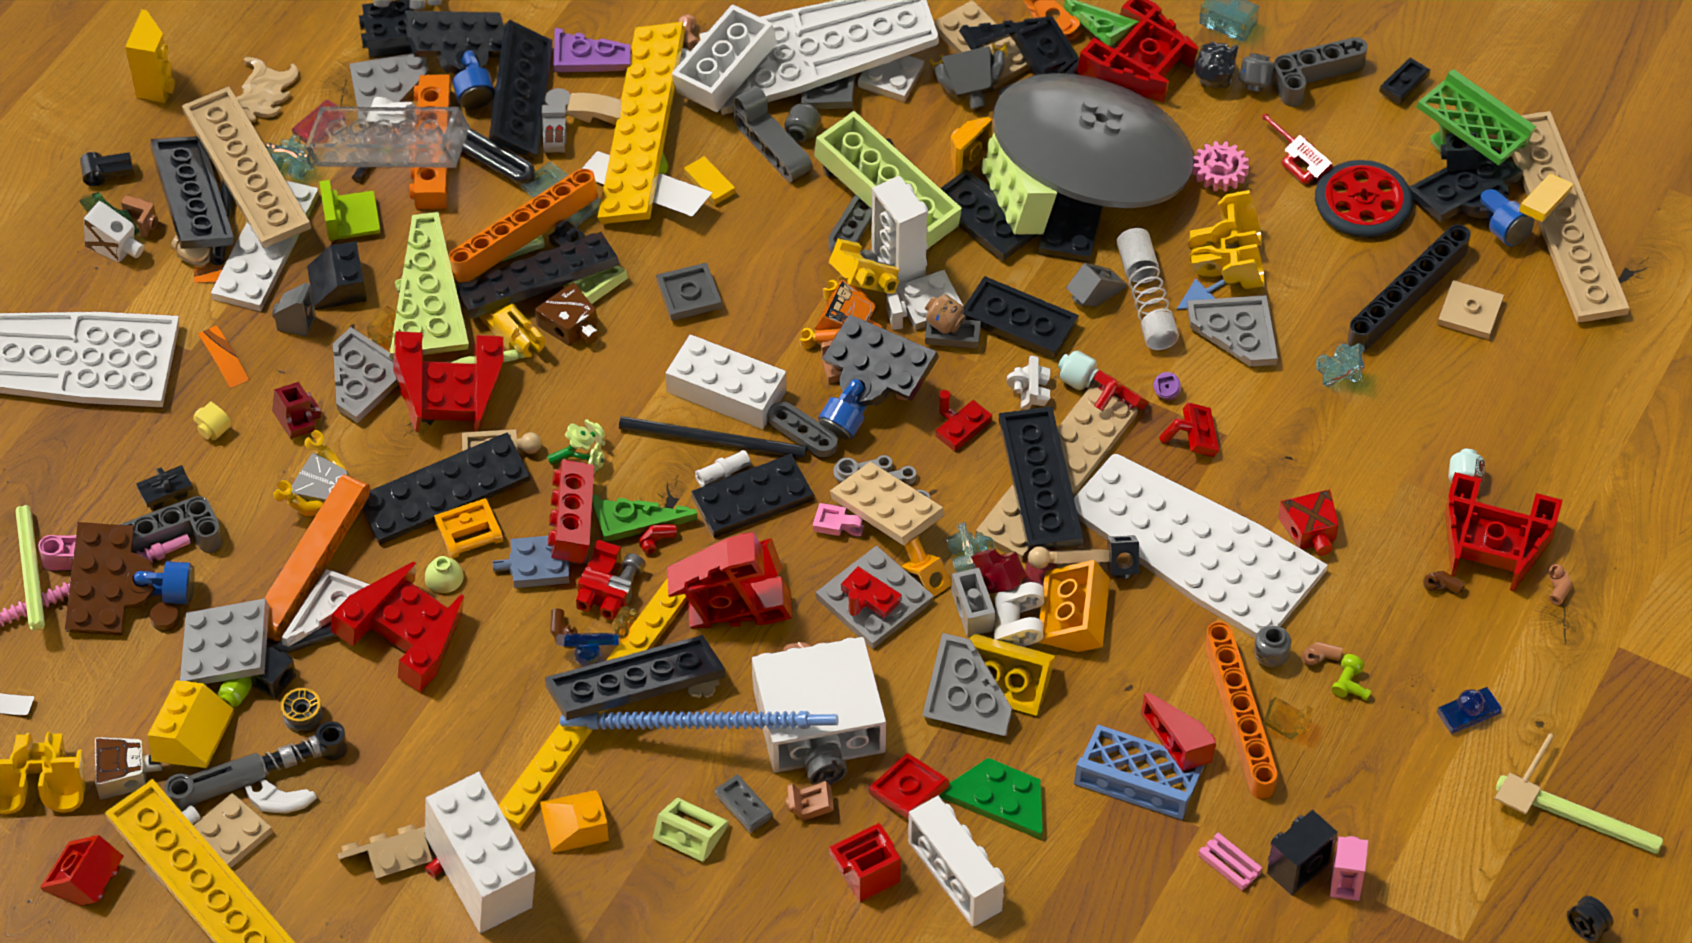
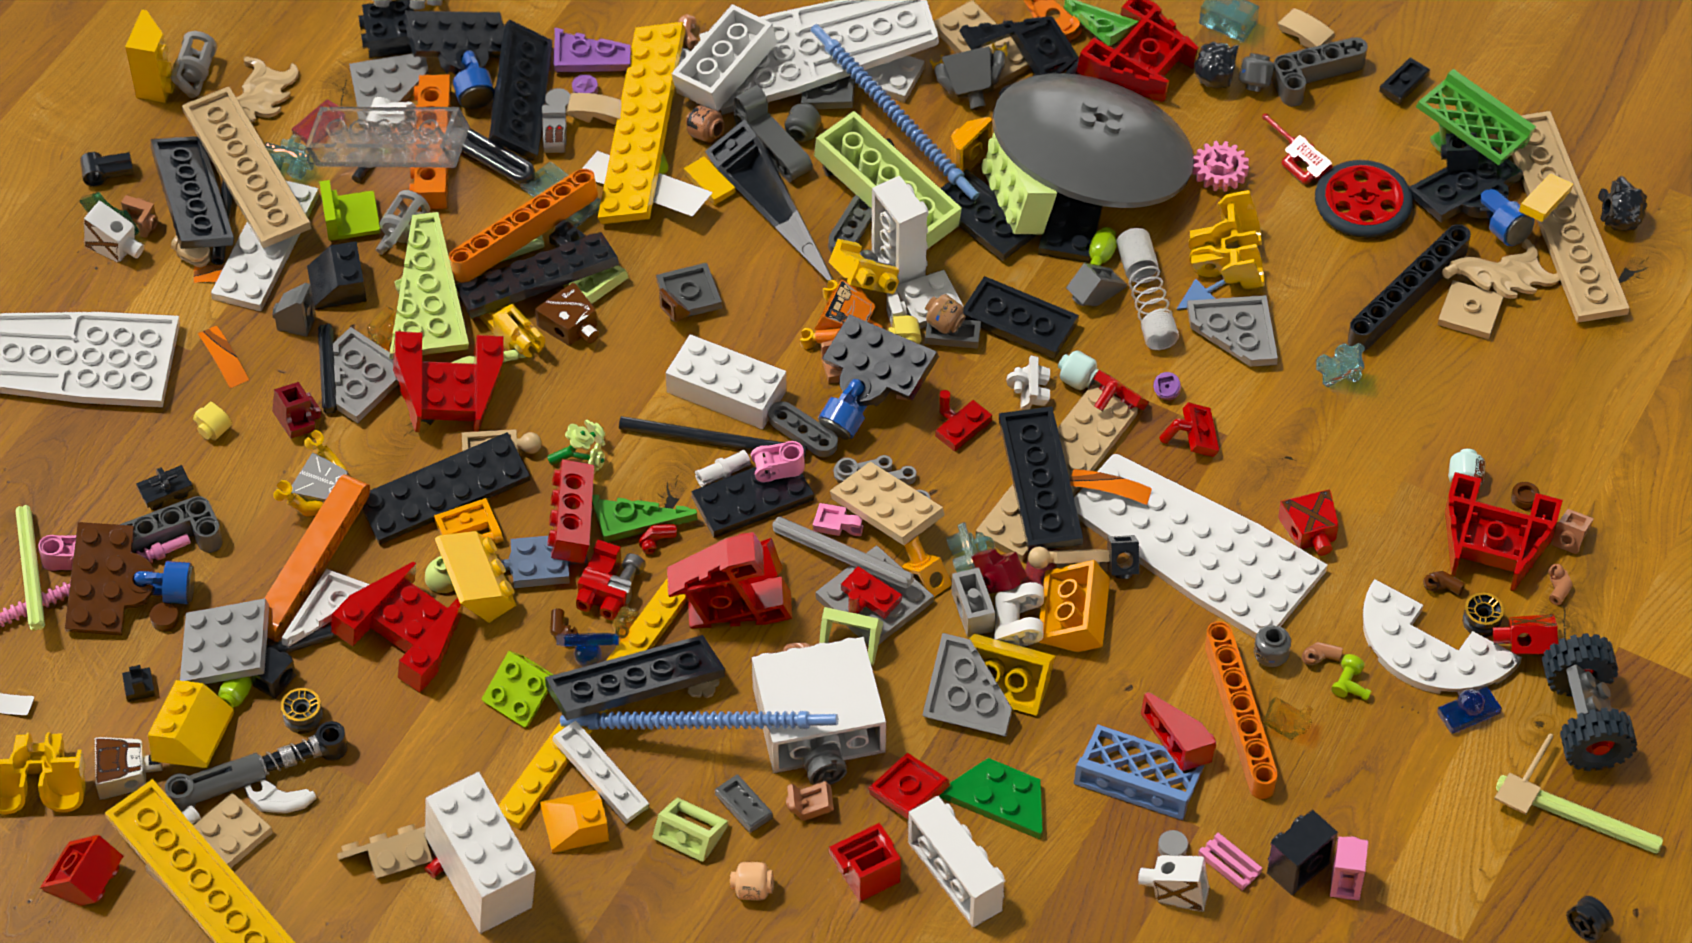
none -> black tile [122,665,155,702]
none -> light grey piece [171,31,218,98]
none -> black axle [318,323,337,414]
none -> light grey piece [375,190,430,255]
none -> yellow slope [435,531,516,623]
none -> lime bracket [482,651,554,727]
none -> white plate [553,720,649,824]
none -> medium lavender tile [572,75,598,94]
none -> reddish brown slope [659,288,691,323]
none -> nougat head [686,106,725,143]
none -> black plate [705,119,833,281]
none -> light nougat head [730,862,774,900]
none -> bright pink piece [751,441,805,482]
none -> light grey axle [772,517,914,588]
none -> medium blue hose [810,24,979,201]
none -> yellowish green tile [819,607,884,665]
none -> light yellow plate [888,316,922,344]
none -> orange sticker [1070,469,1152,505]
none -> lime plant [1089,227,1117,266]
none -> white torso [1138,855,1209,912]
none -> light grey tile [1158,830,1188,856]
none -> tan slope [1278,8,1335,48]
none -> white plate [1363,579,1522,695]
none -> tan piece [1442,239,1560,299]
none -> black wheel [1462,592,1504,637]
none -> red torso [1493,614,1558,654]
none -> reddish brown tile [1511,482,1540,510]
none -> black plate [1542,633,1638,771]
none -> nougat bracket [1552,509,1594,554]
none -> black animal [1598,176,1647,231]

